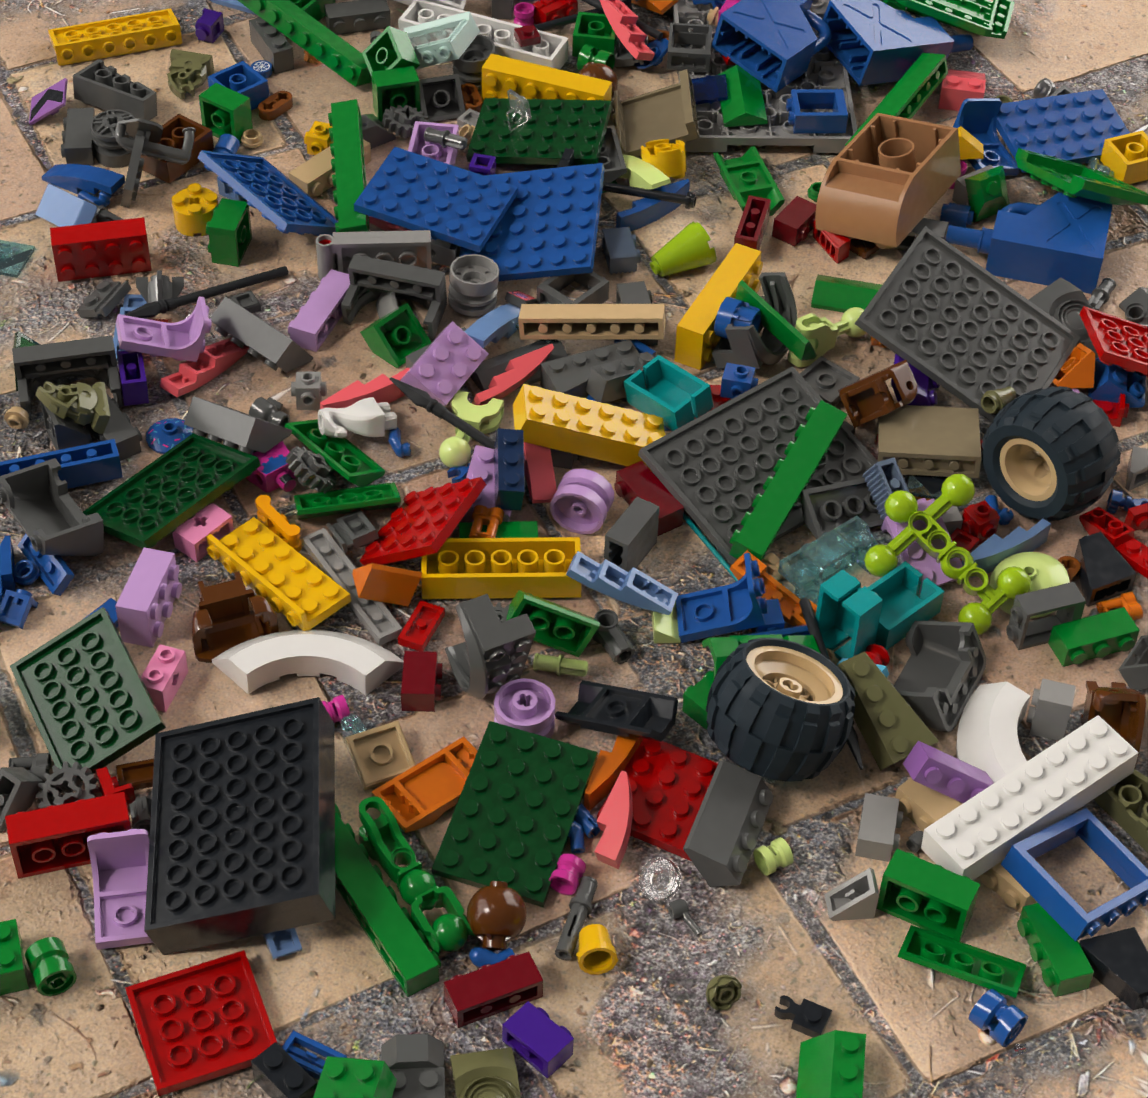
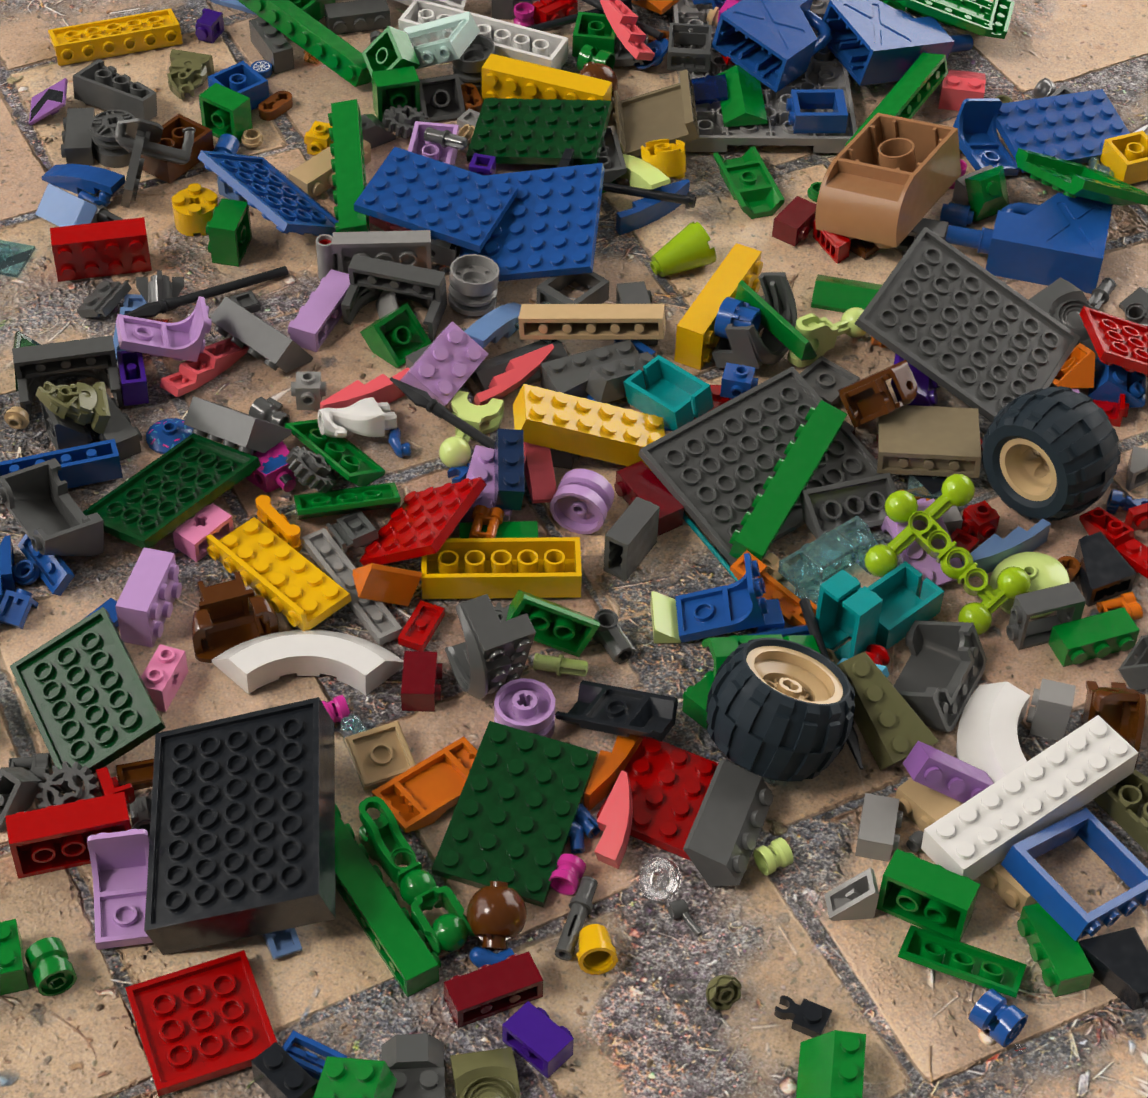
dark grey tile [505,290,537,308] -> none
clear bracket [506,89,532,131] -> none
dark red plate [514,25,541,47] -> none
medium blue slope [566,551,678,615] -> none
sand blue brick [601,227,641,275] -> none
dark red brick [734,195,771,250] -> none
sand blue brick [862,458,910,520] -> none
yellow slope [958,126,984,160] -> none
olive cone [981,386,1016,414] -> none
blue arm [985,495,1014,525] -> none

